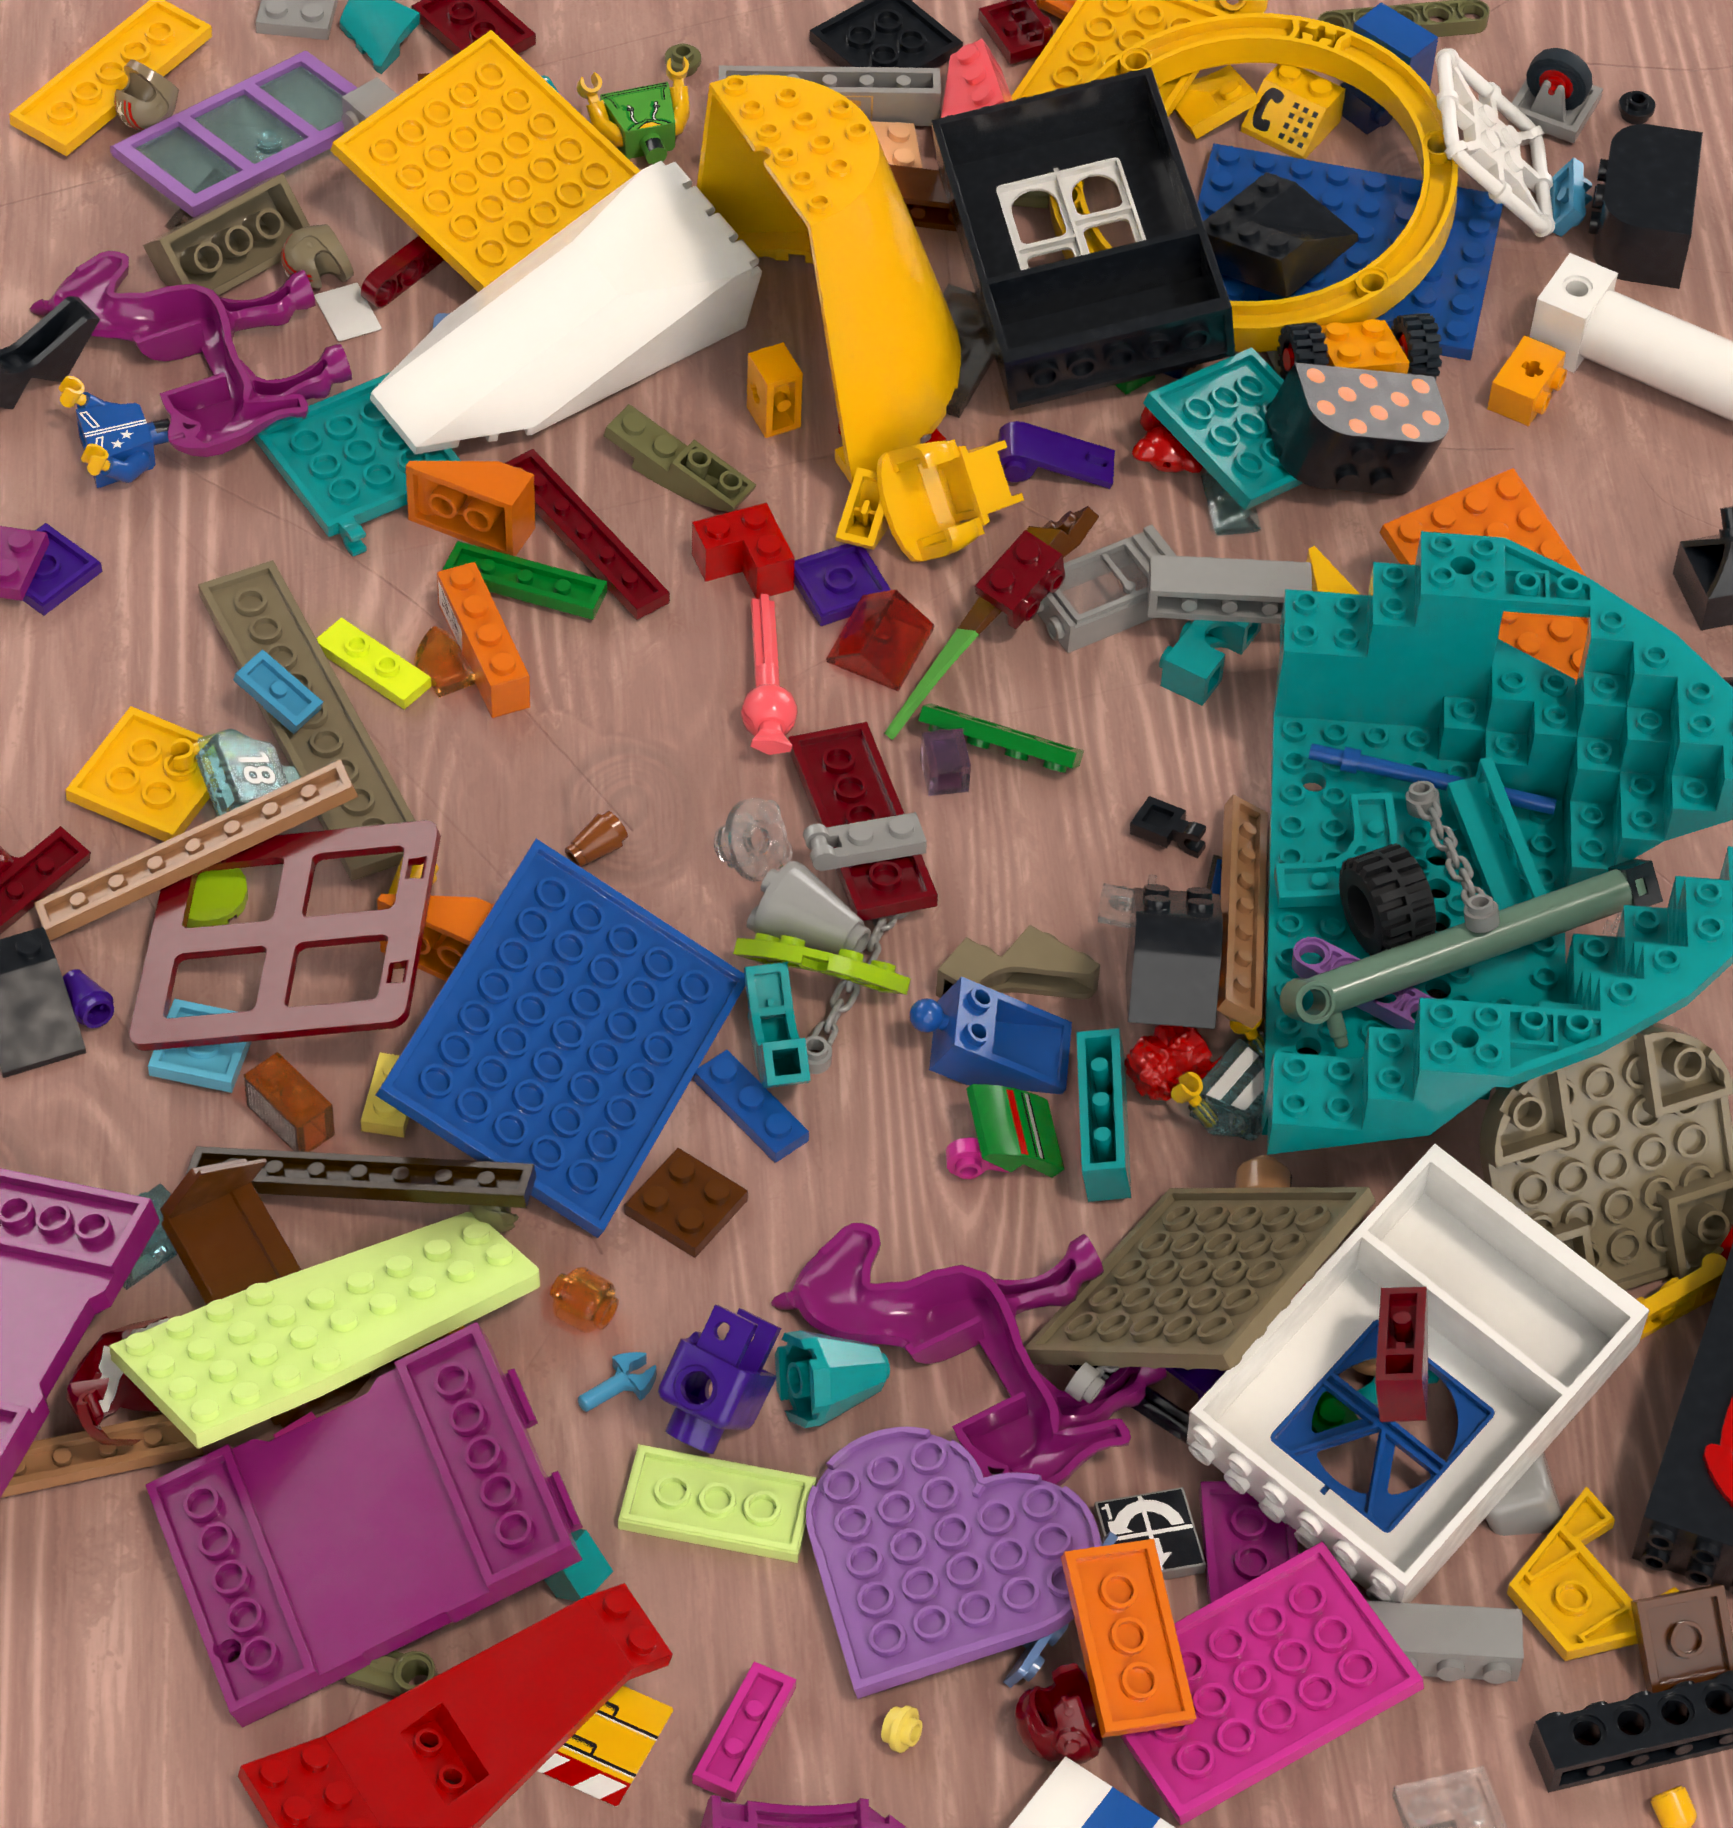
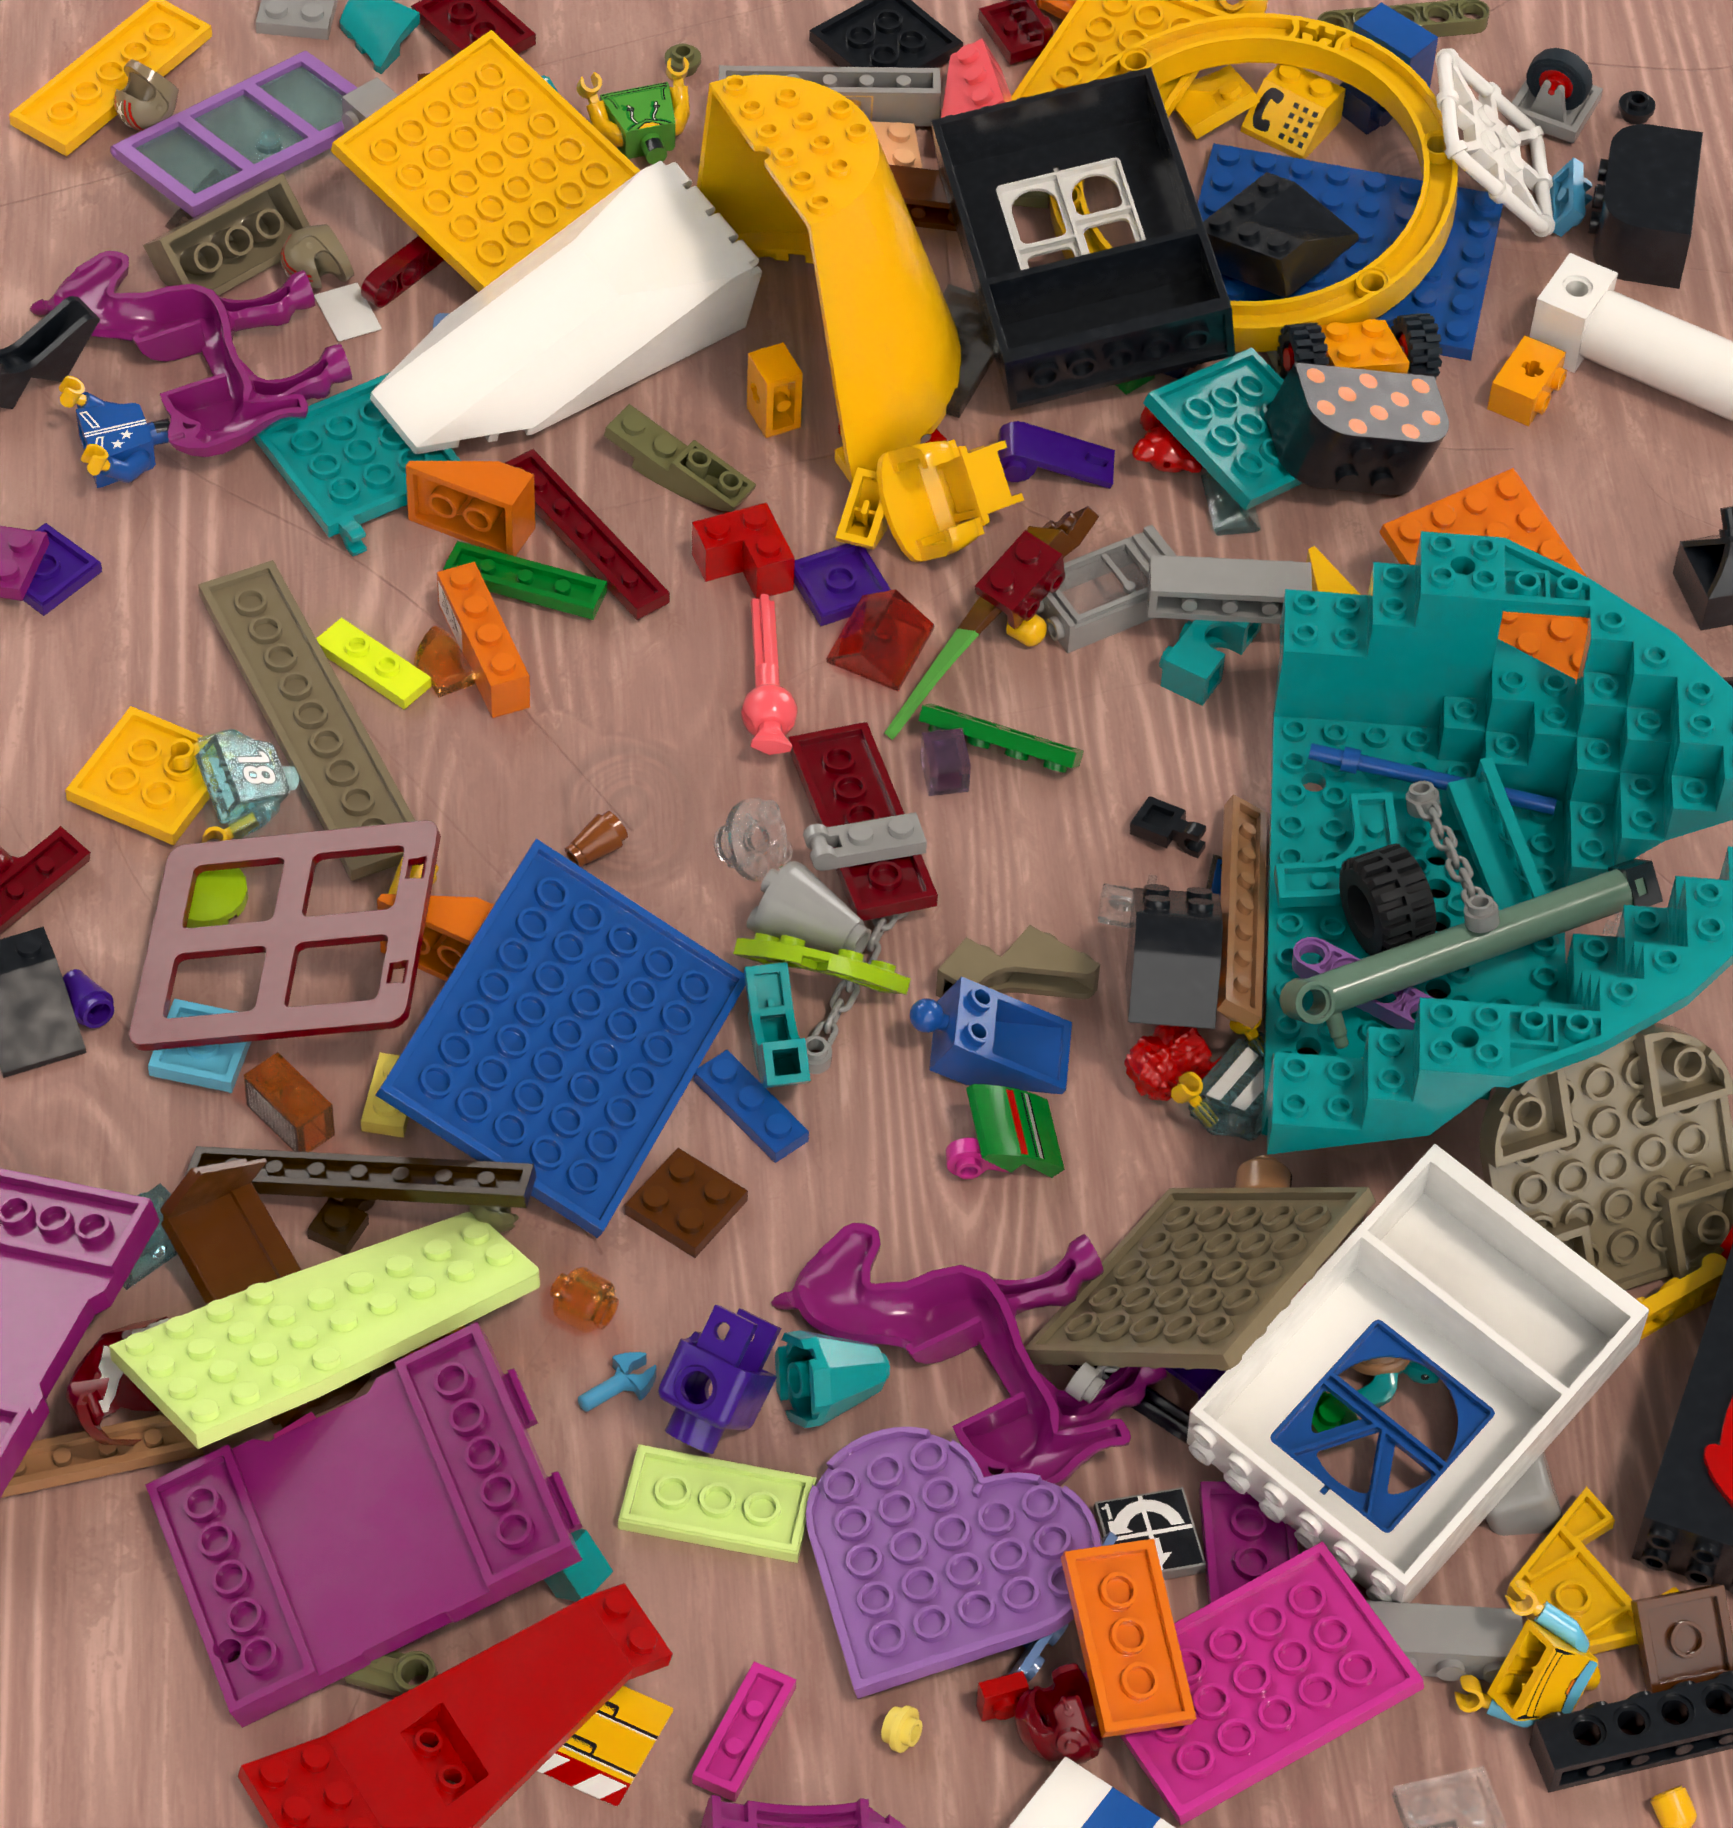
medium nougat plate [34,759,358,941] -> none
dark azure plate [233,649,323,734] -> none
teal brick [1076,1028,1132,1202] -> none
dark red slope [1375,1286,1428,1422] -> none
none -> dark brown plate [308,1198,376,1255]
none -> red plate [976,1671,1029,1722]
none -> yellow piece [1006,614,1047,647]
none -> torso [1454,1580,1601,1728]

